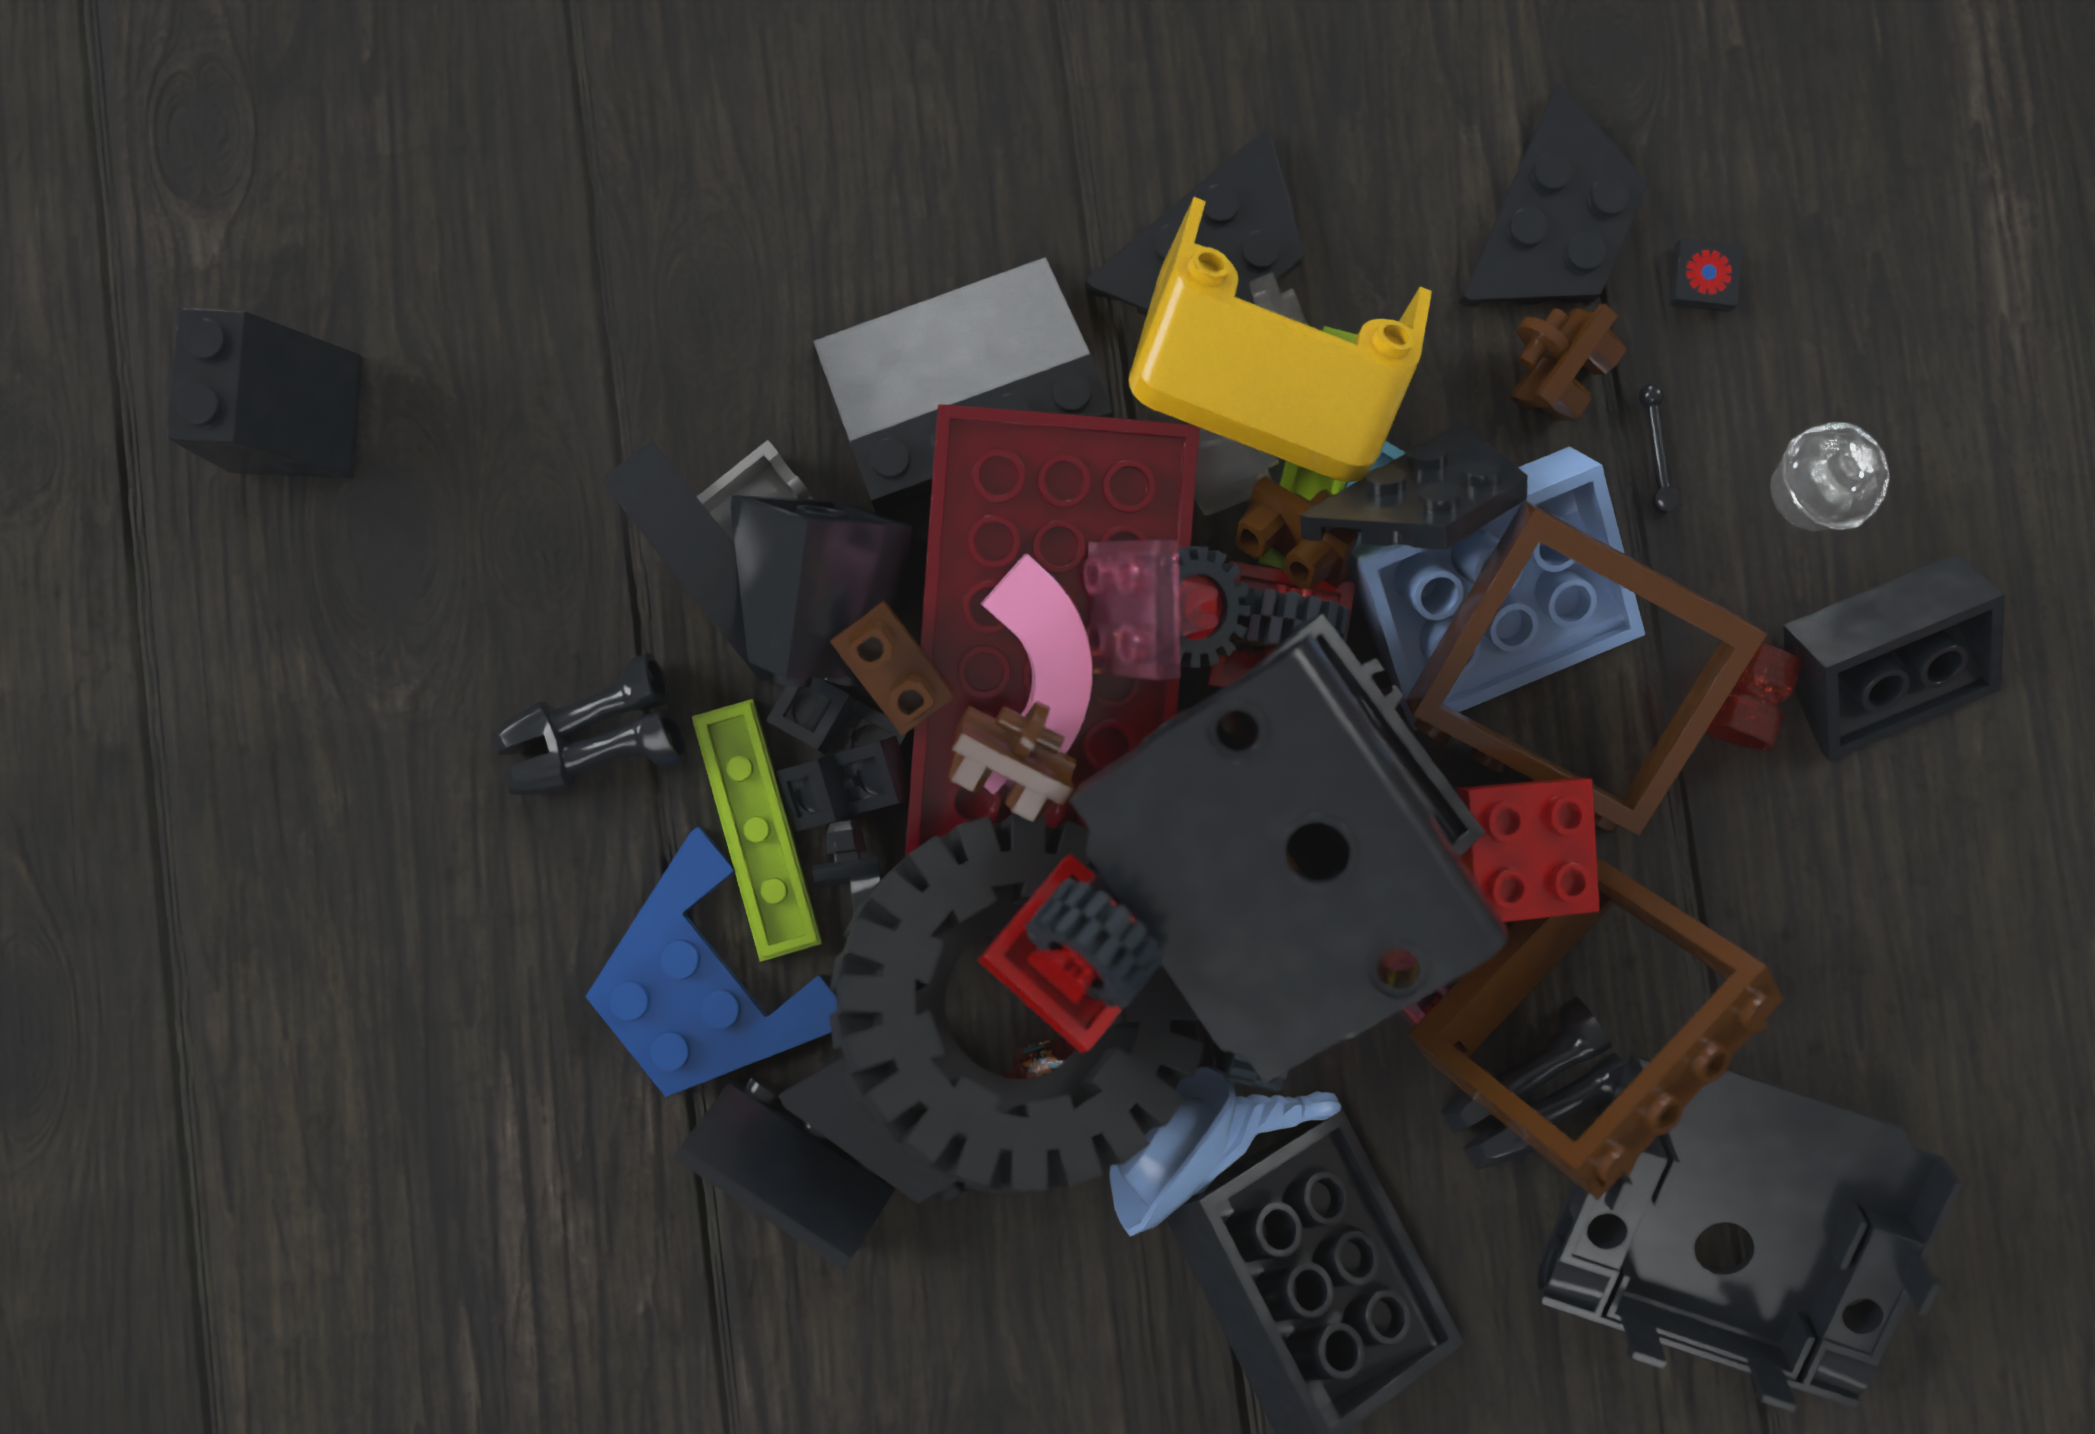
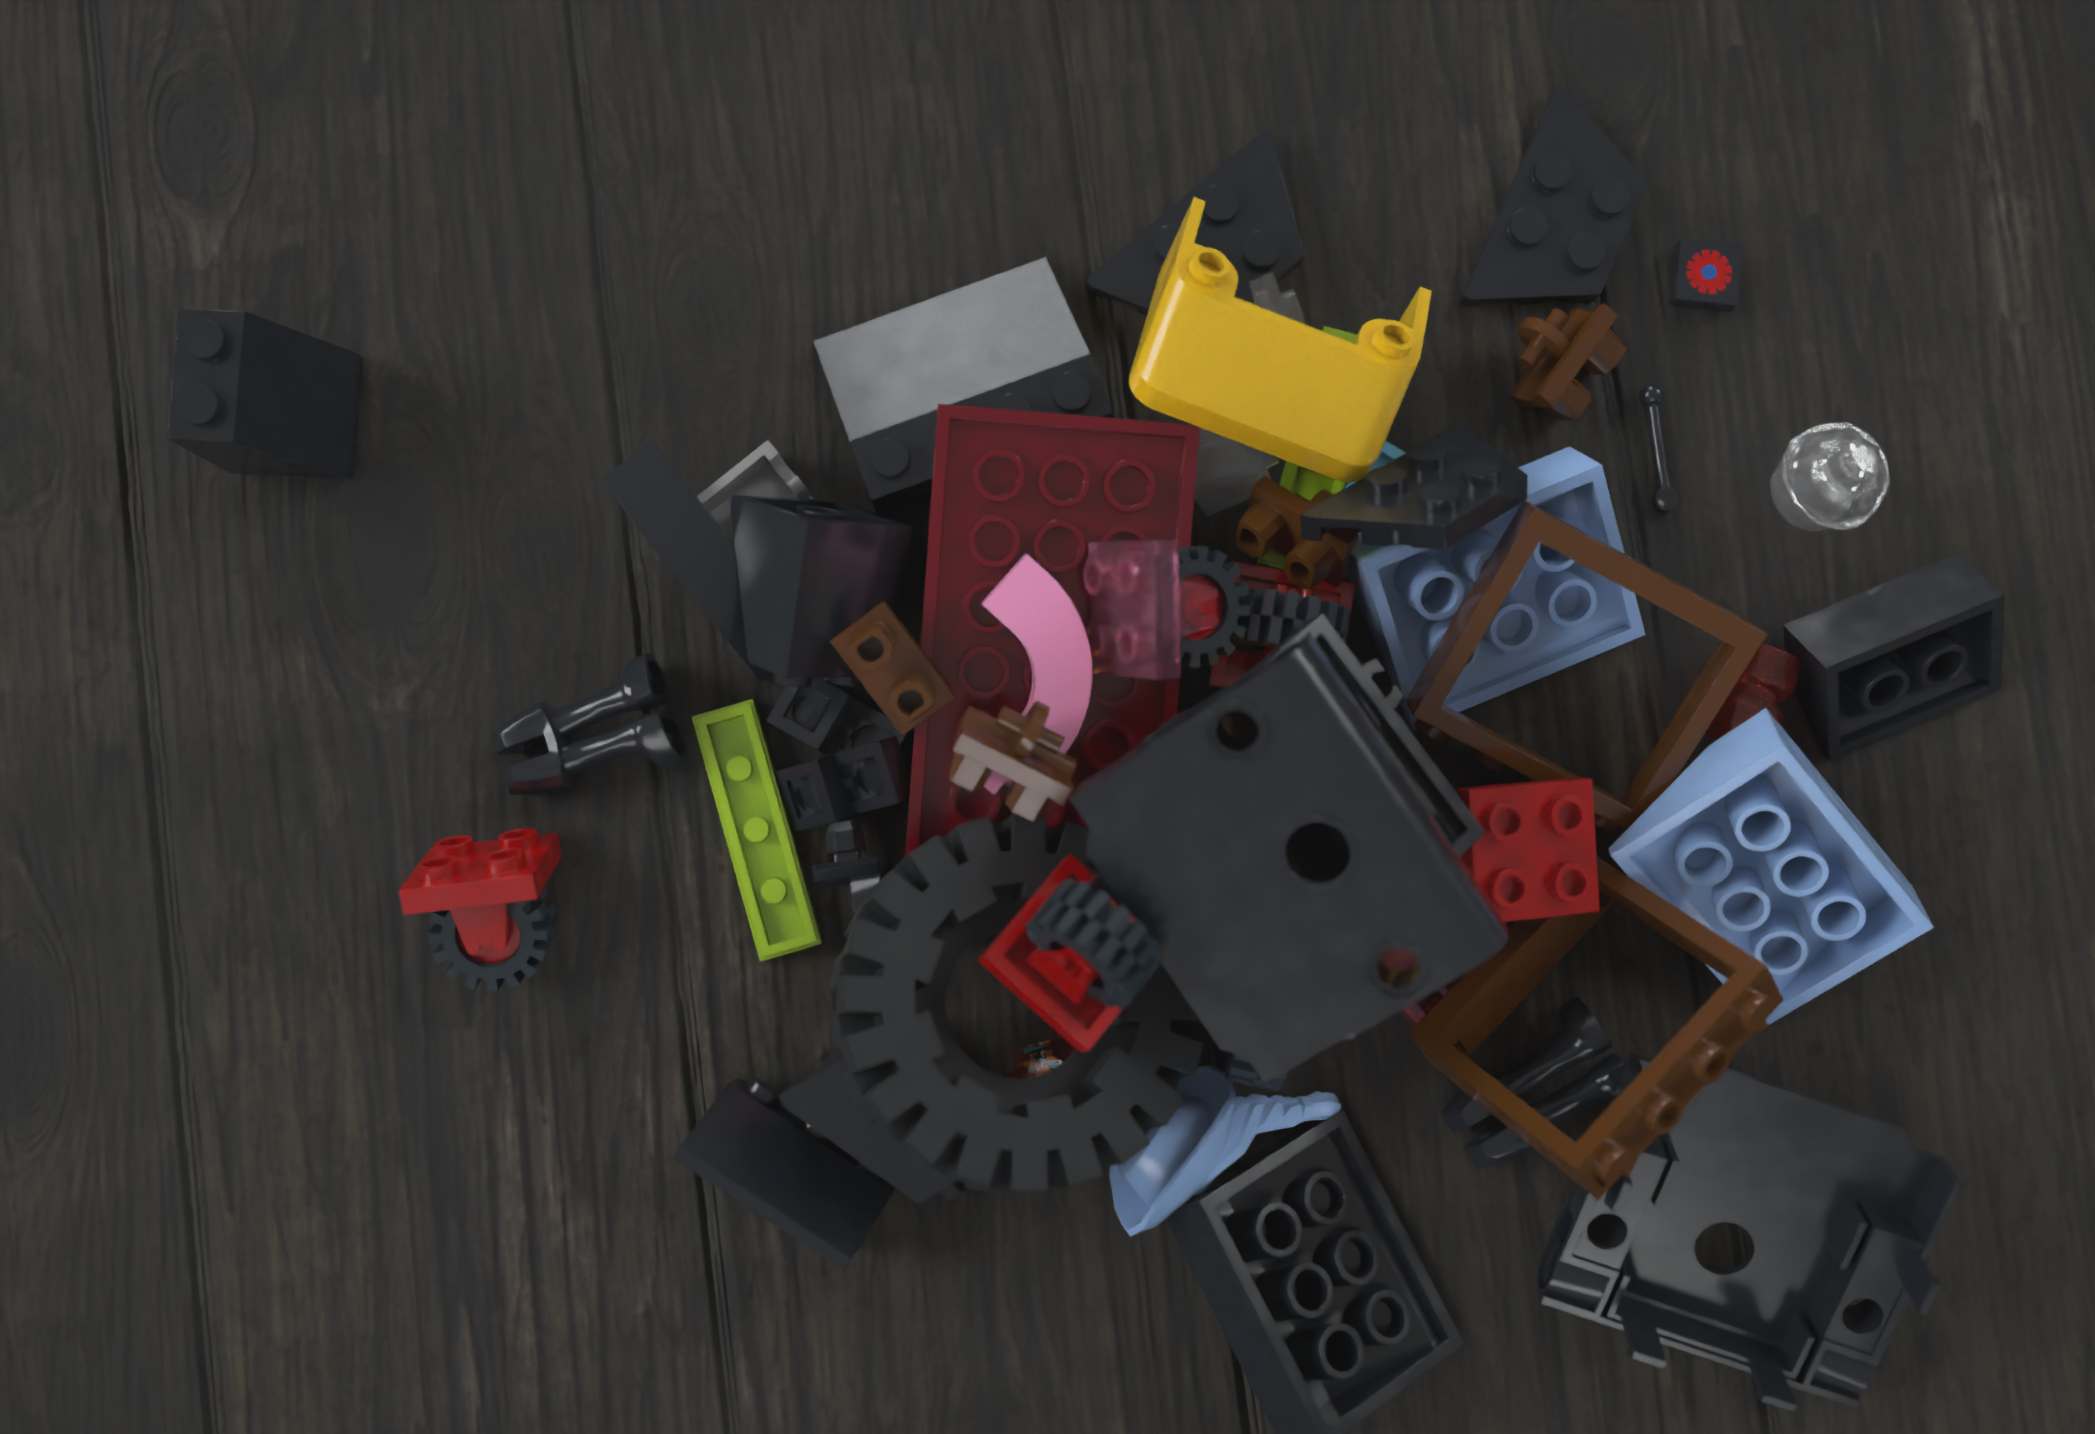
blue wing [585,826,837,1097] -> none
none -> red plate [398,828,562,992]
none -> light blue slope [1609,708,1934,1025]

